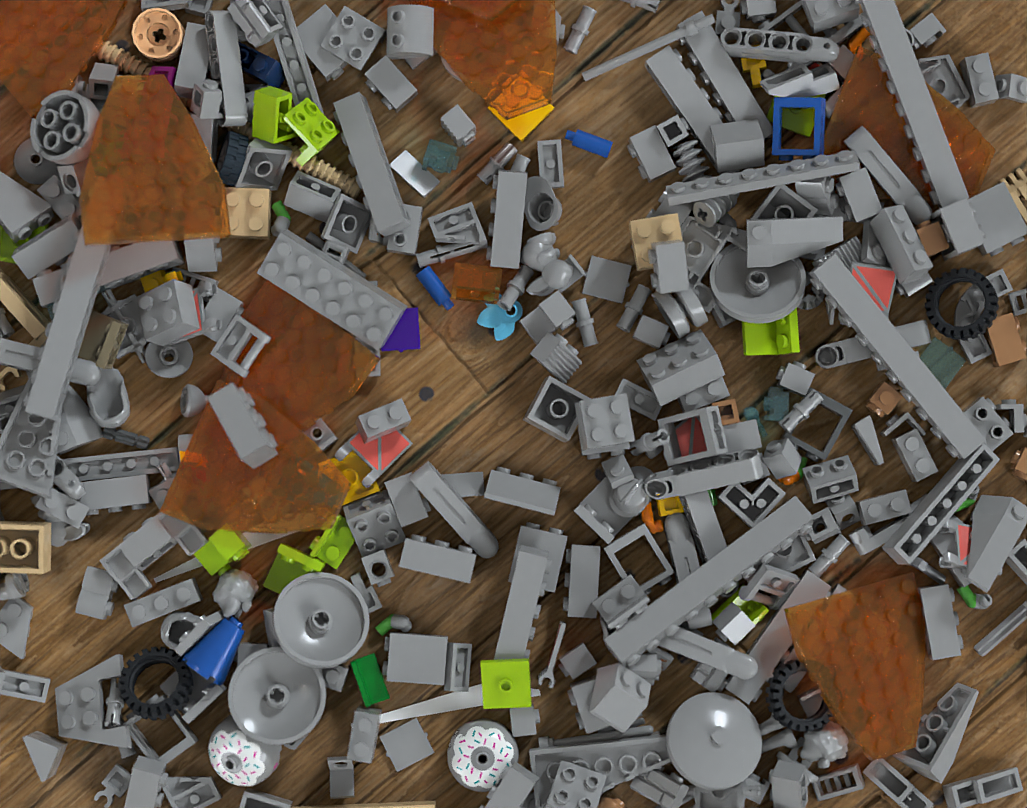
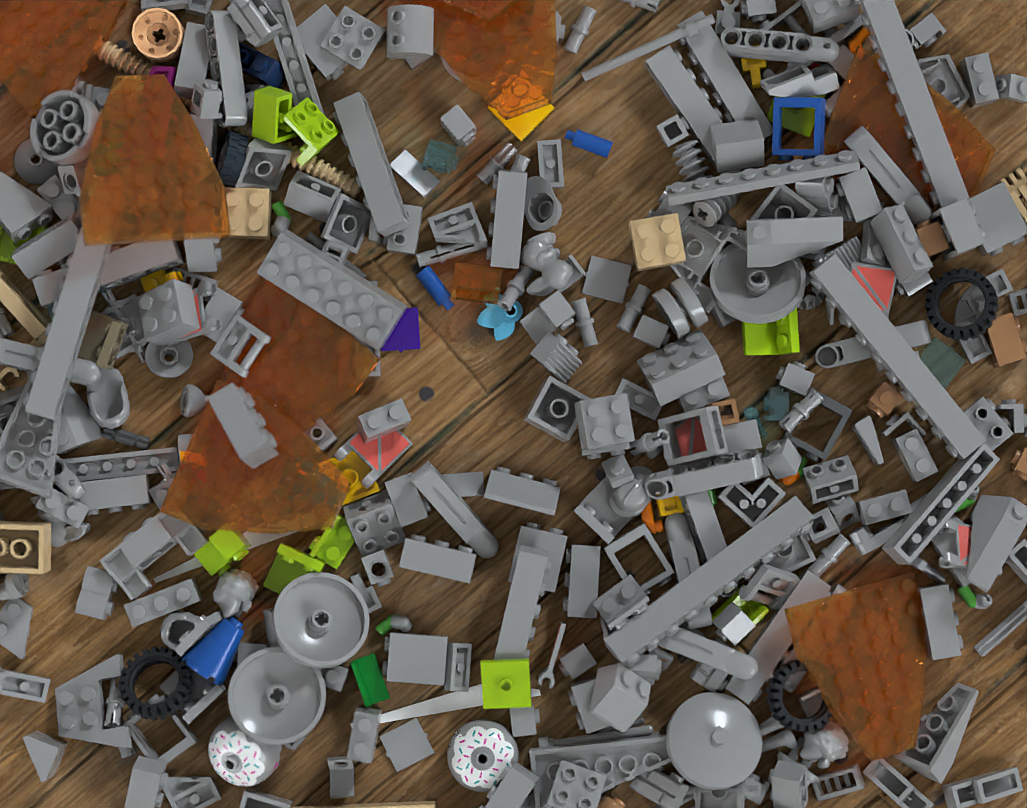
light grey brick [89,62,123,100] -> none
light grey plate [94,763,131,808] -> none
light grey brick [365,55,418,113] -> none
light grey brick [627,125,676,183] -> none
light grey brick [648,239,689,294] -> none

